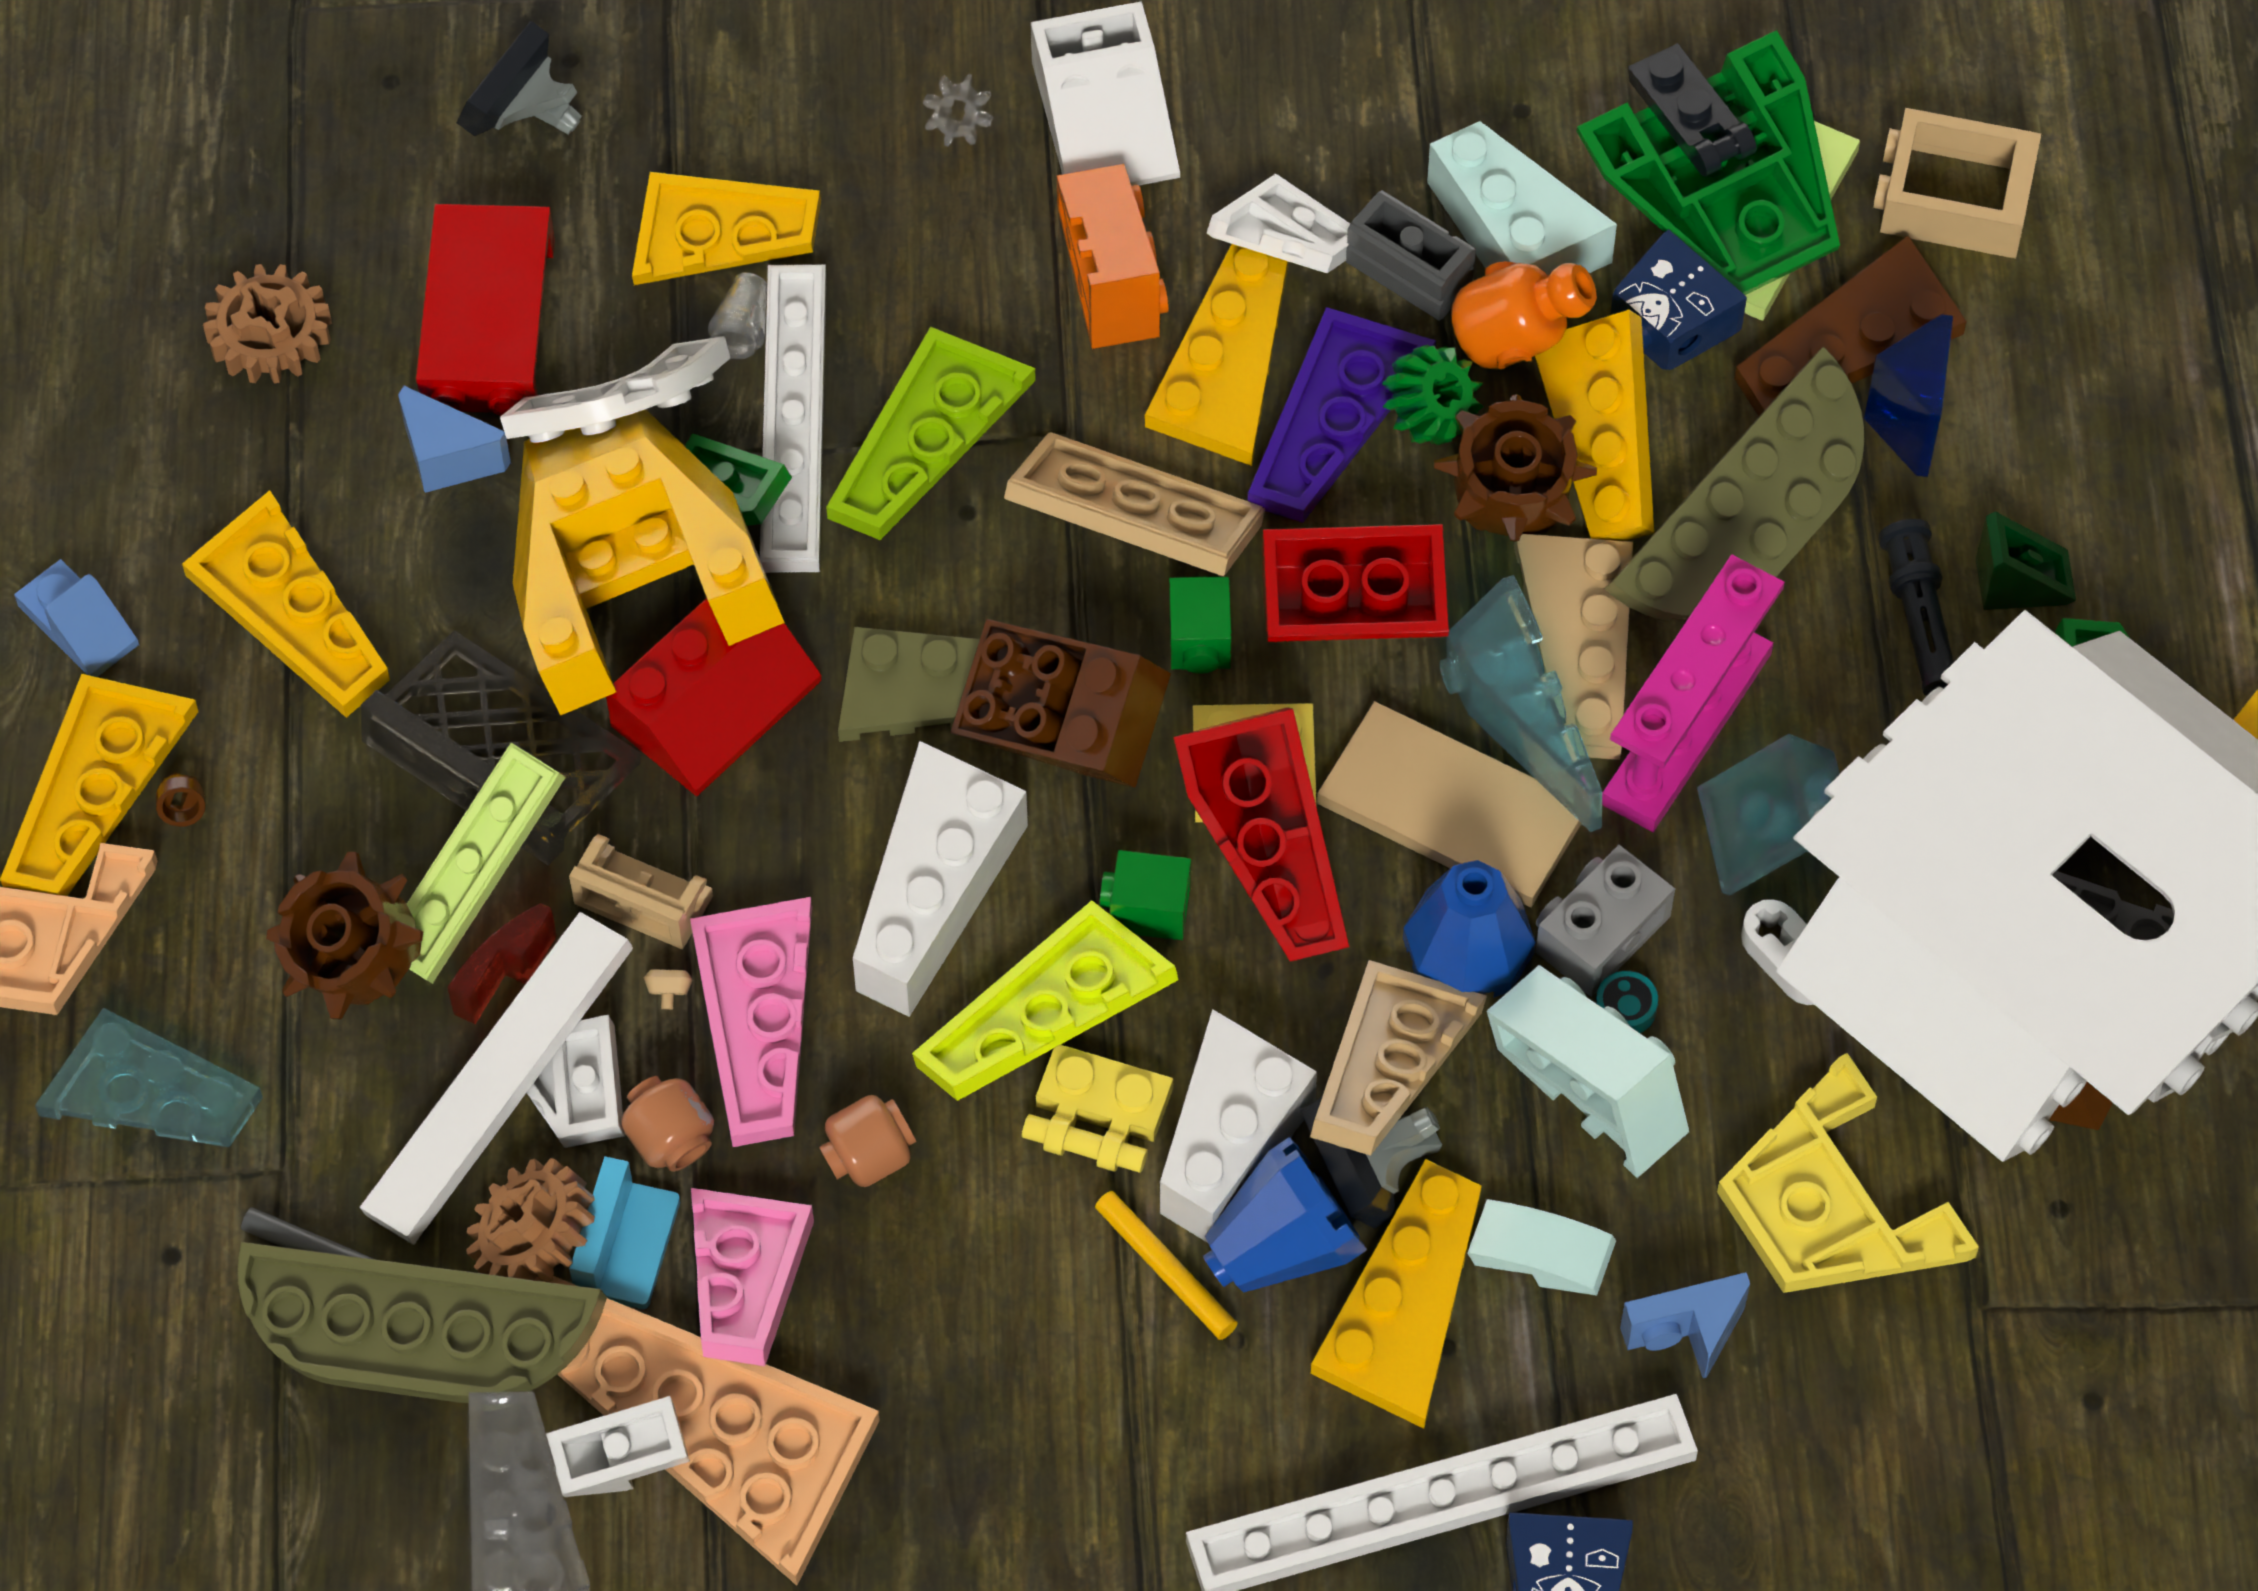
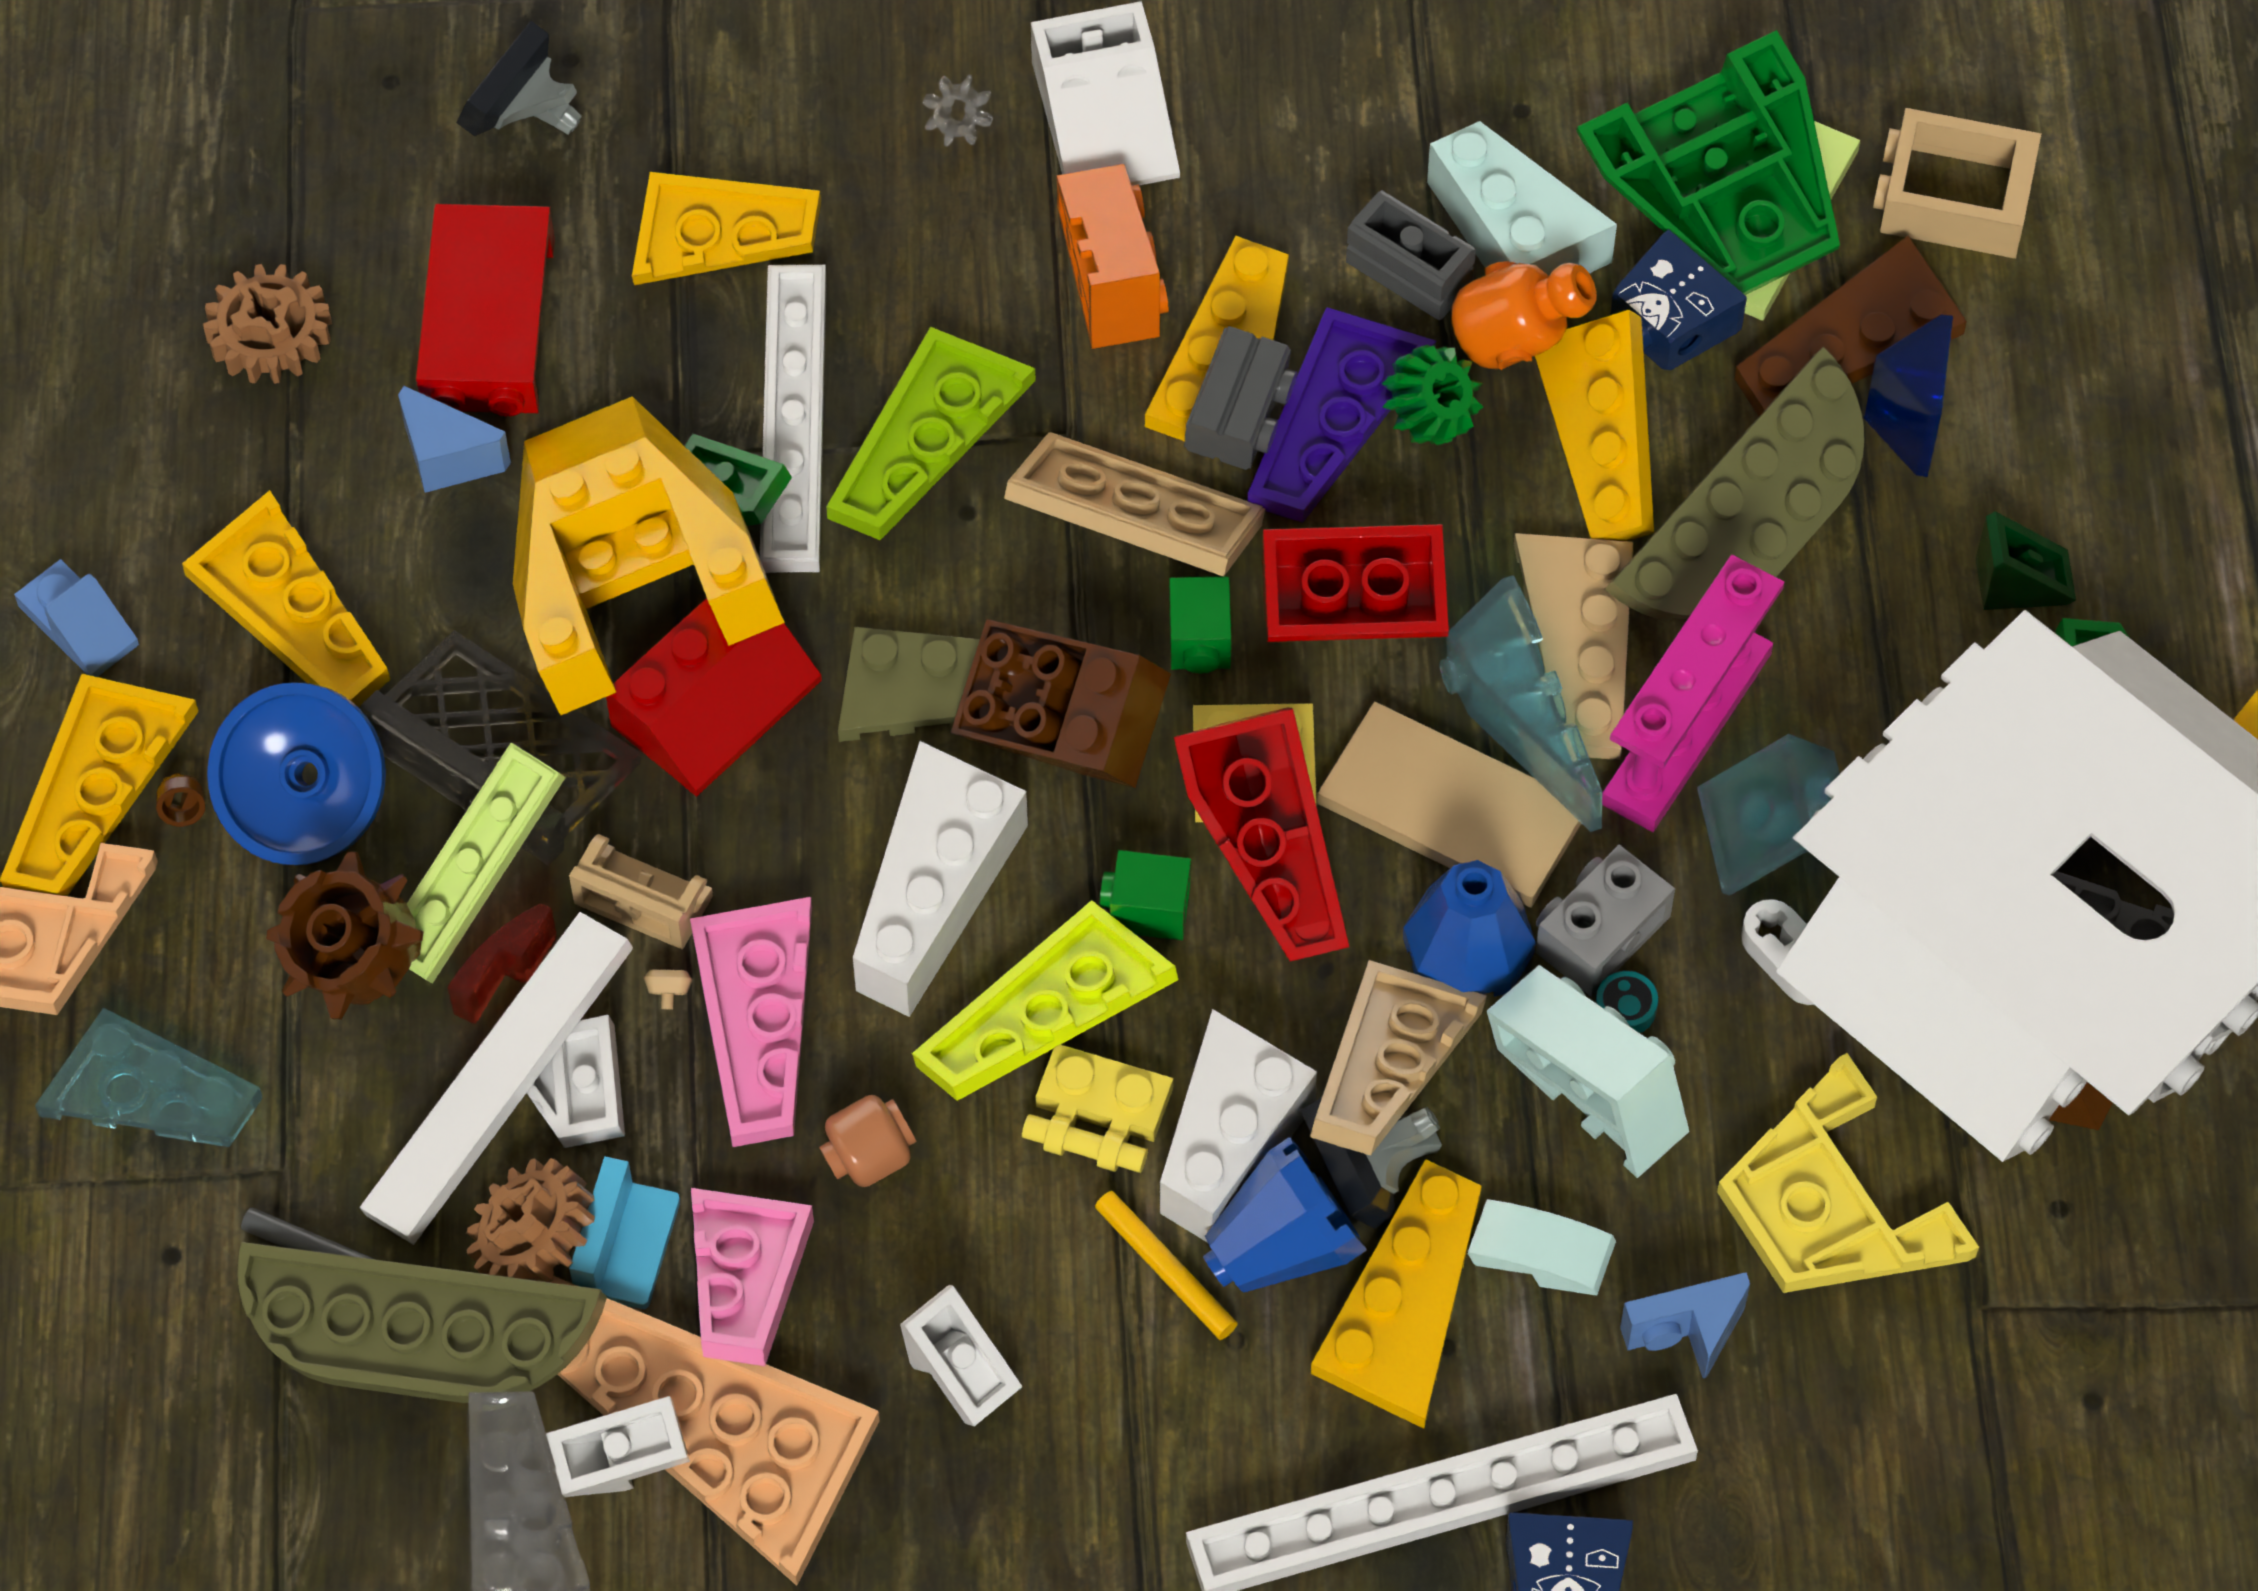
white plate [500,336,731,443] -> none
nougat head [621,1076,714,1172] -> none
clear cone [708,273,767,359] -> none
white wing [1207,174,1350,273] -> none
reddish brown brick [1434,394,1597,542] -> none
black plate [1628,43,1757,177] -> none
black pin [1878,519,1954,696] -> none
none -> blue dish [207,683,386,865]
none -> white slope [900,1285,1022,1426]
none -> dark grey brick [1184,326,1297,470]

